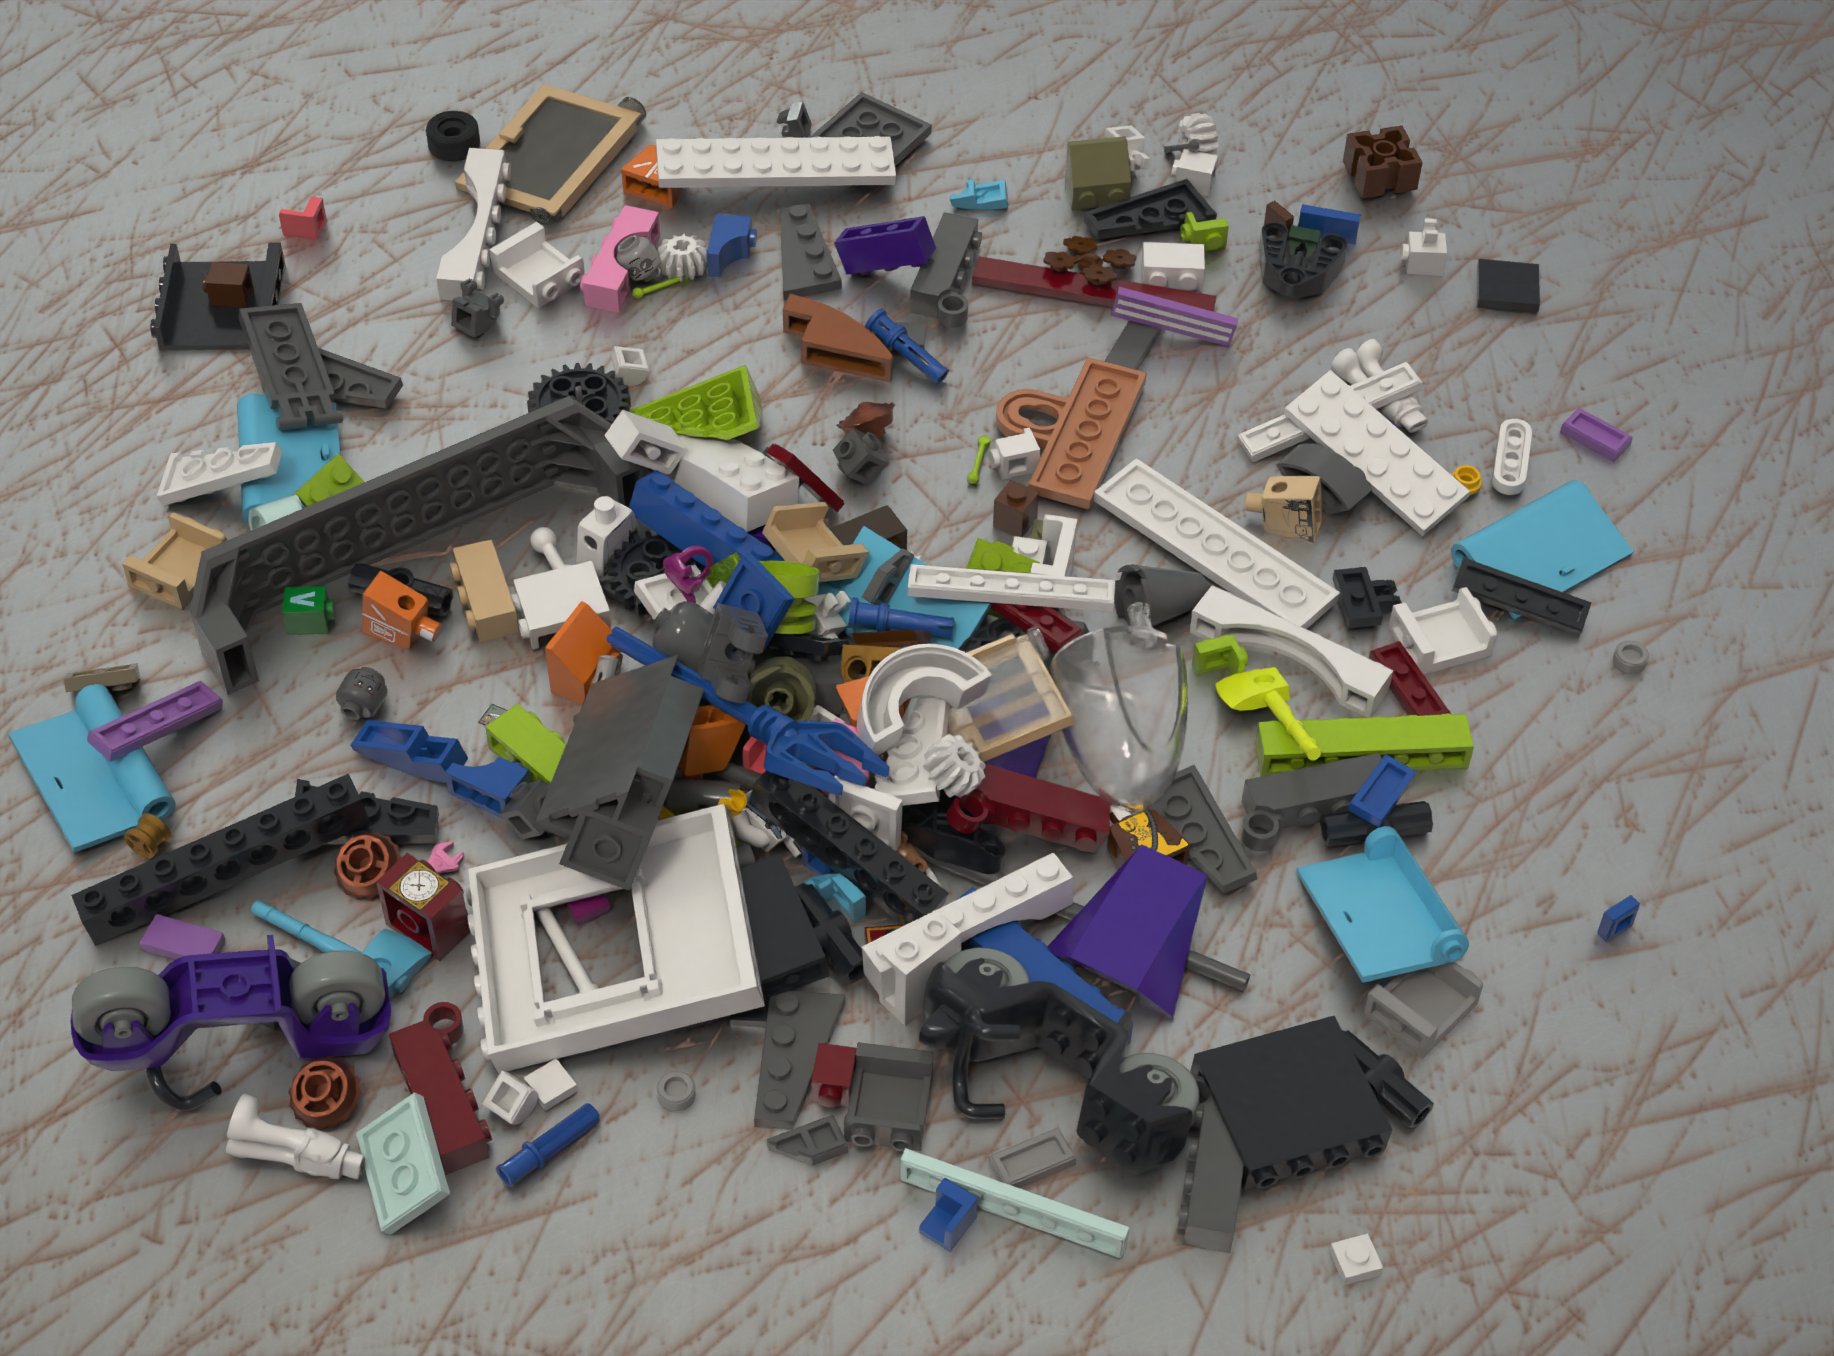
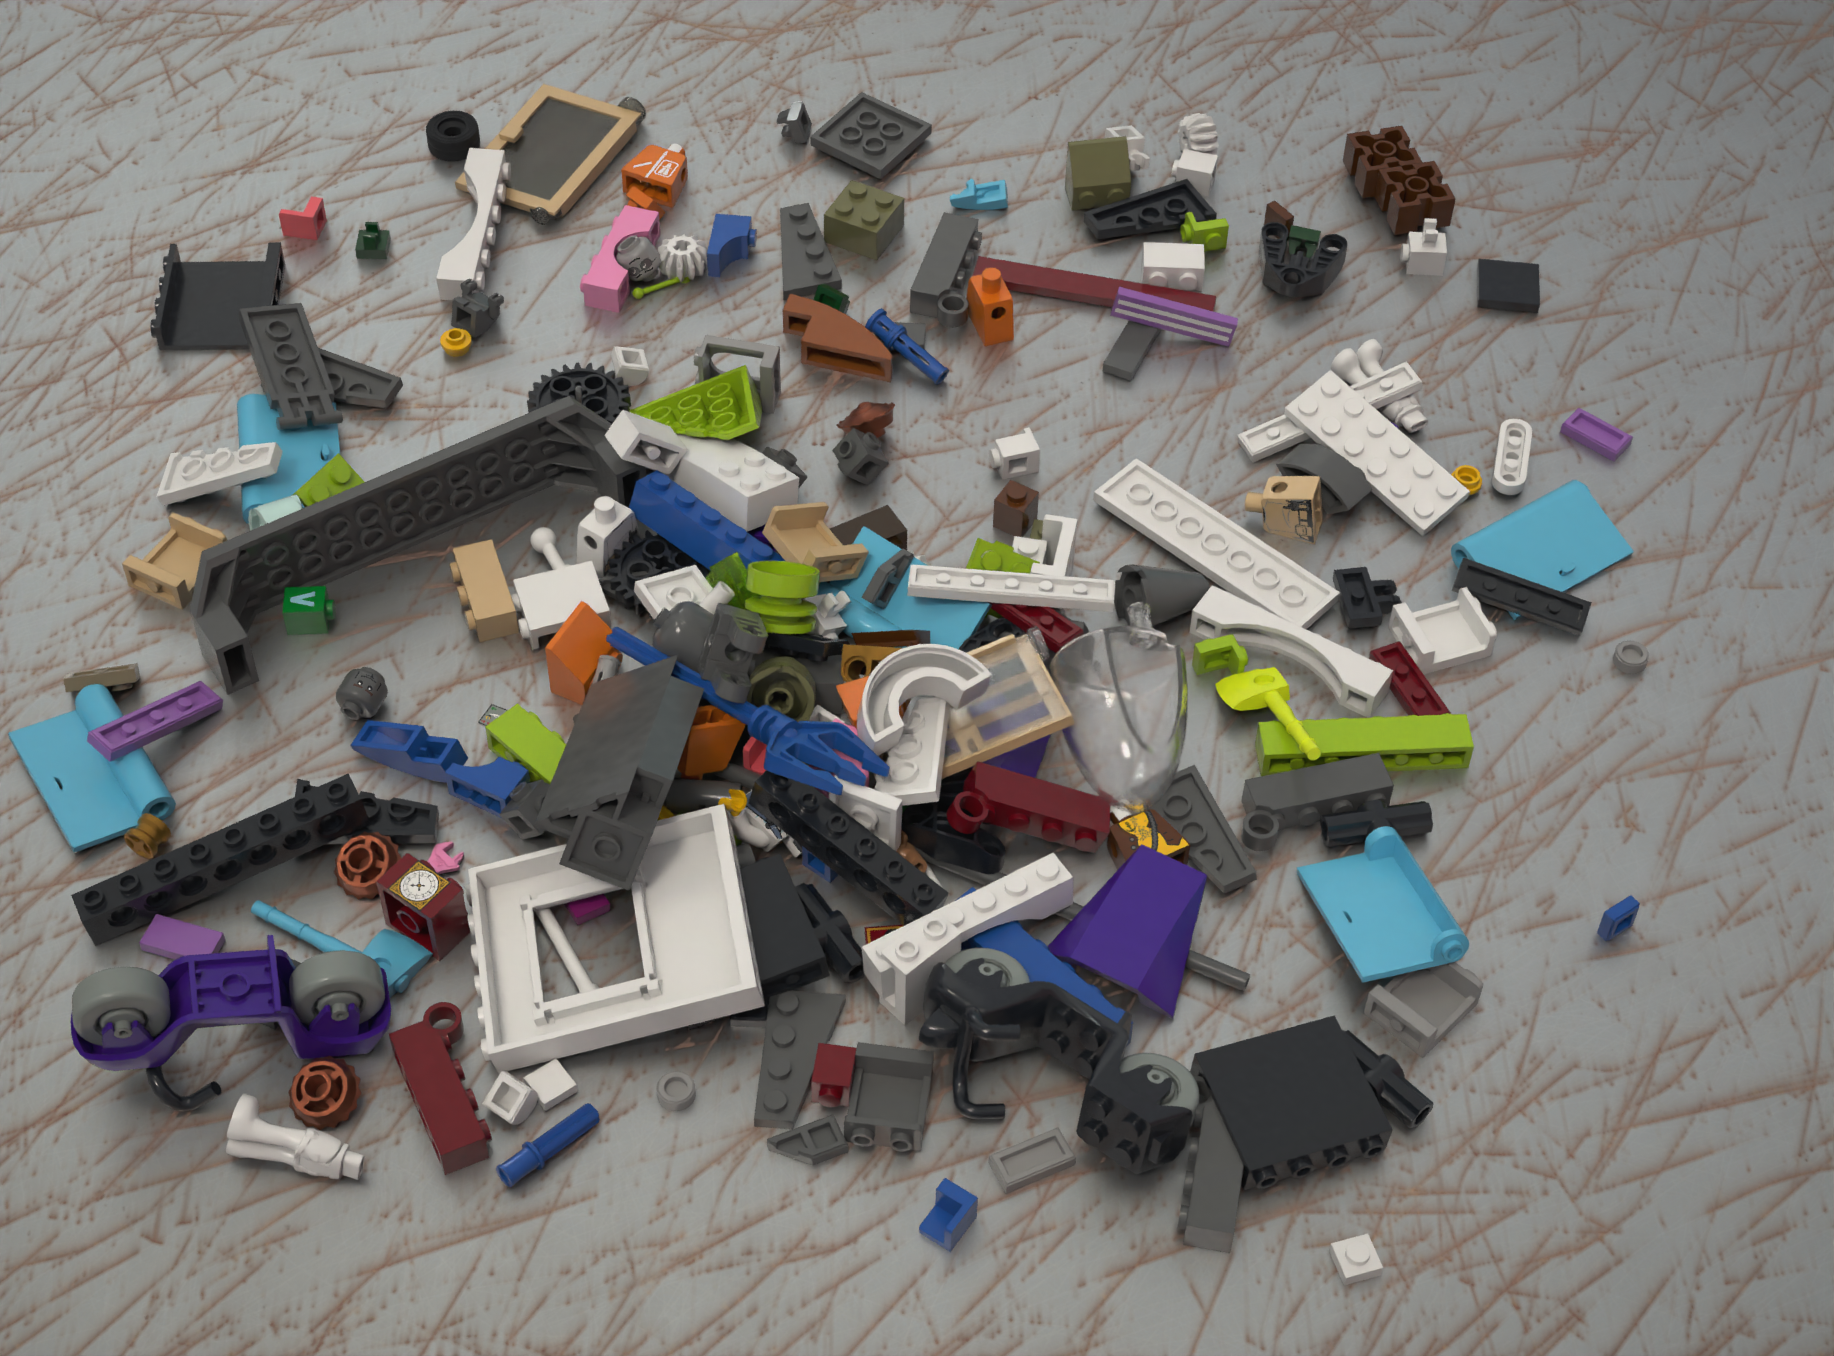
reddish brown brick [202,262,254,308] -> none
black piece [348,563,453,617] -> none
light aqua tile [356,1092,450,1235] -> none
orange torso [362,571,442,649] -> none
white panel [489,222,585,308] -> none
white plate [656,136,896,188] -> none
magenta piece [663,545,714,603] -> none
blue tile [713,553,795,651] -> none
dark red tile [766,444,845,512] -> none
medium azure slope [804,873,866,923] -> none
dark purple brick [834,216,936,275] -> none
blue pin [848,597,954,640] -> none
light aqua tile [900,1148,1129,1258] -> none
white gear [923,734,986,798] -> none
lime hinge [967,435,990,484] -> none
nougat plate [996,357,1147,510] -> none
reddish brown plant [1043,236,1137,285] -> none
dark grey hinge [1164,140,1199,152] -> none
blue tile [1298,204,1361,245] -> none
blue tile [1348,754,1416,828] -> none
none -> dark green tile [355,222,391,259]
none -> yellow plate [440,328,472,357]
none -> orange tile [626,186,666,221]
none -> light grey panel [694,335,781,414]
none -> dark green tile [813,284,850,314]
none -> olive brick [824,180,904,261]
none -> orange torso [966,268,1014,346]
none -> reddish brown brick [1374,161,1456,235]

